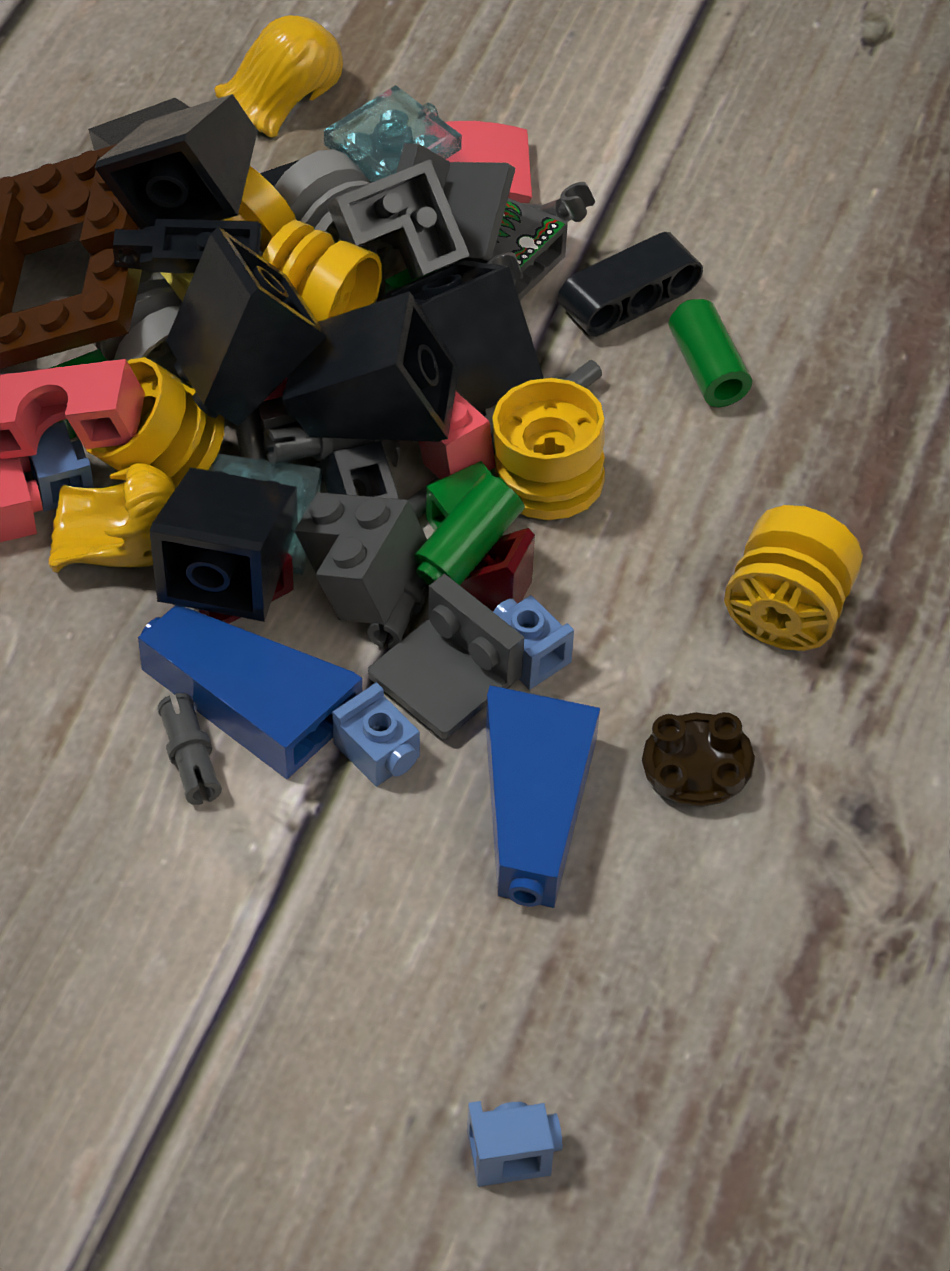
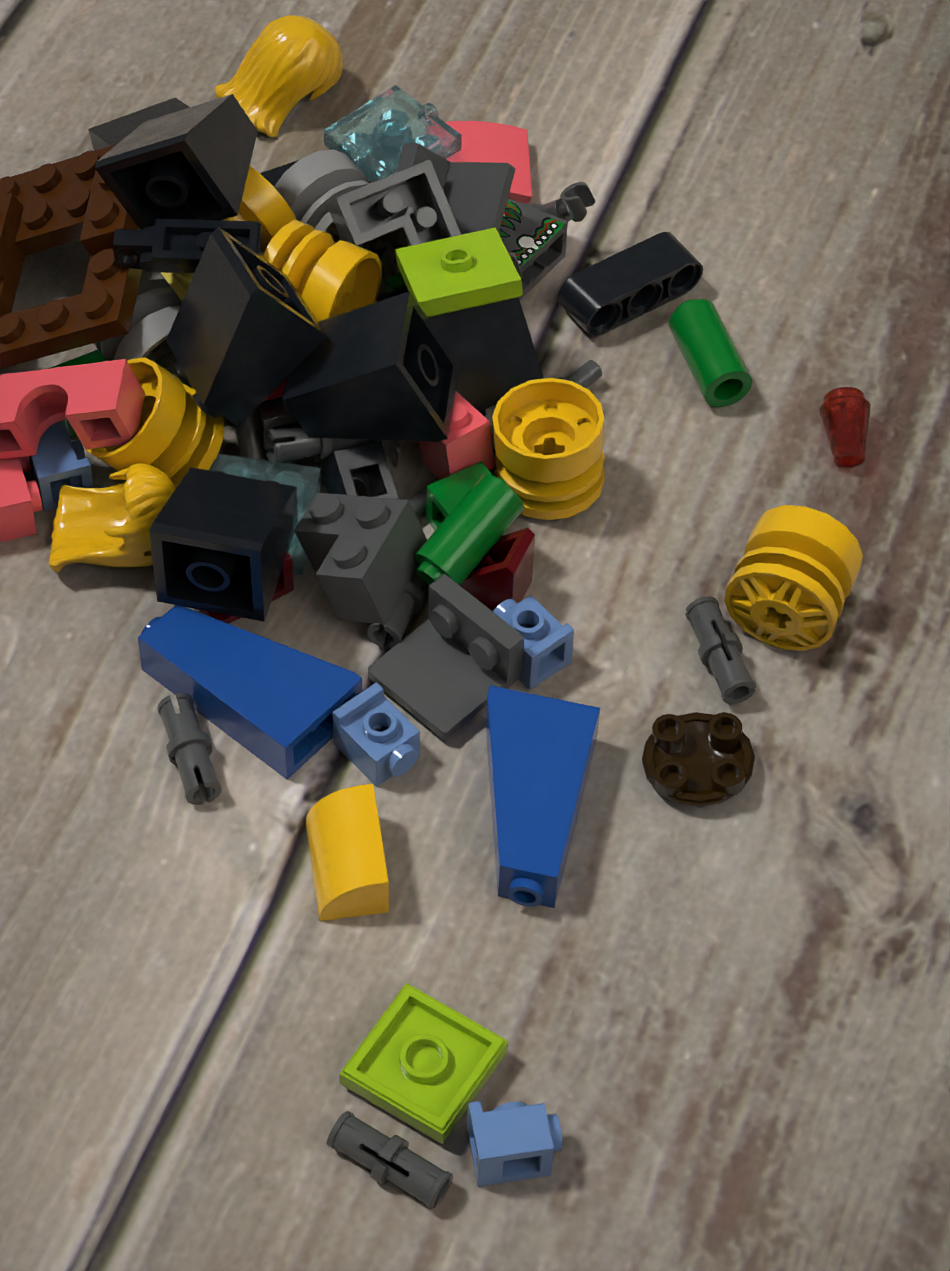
none -> yellow brick [306,784,389,921]
none -> dark grey pin [327,1111,453,1209]
none -> lime plate [339,983,509,1144]
none -> lime plate [395,227,523,317]
none -> dark grey pin [685,596,756,704]
none -> clear red cone [819,387,871,468]

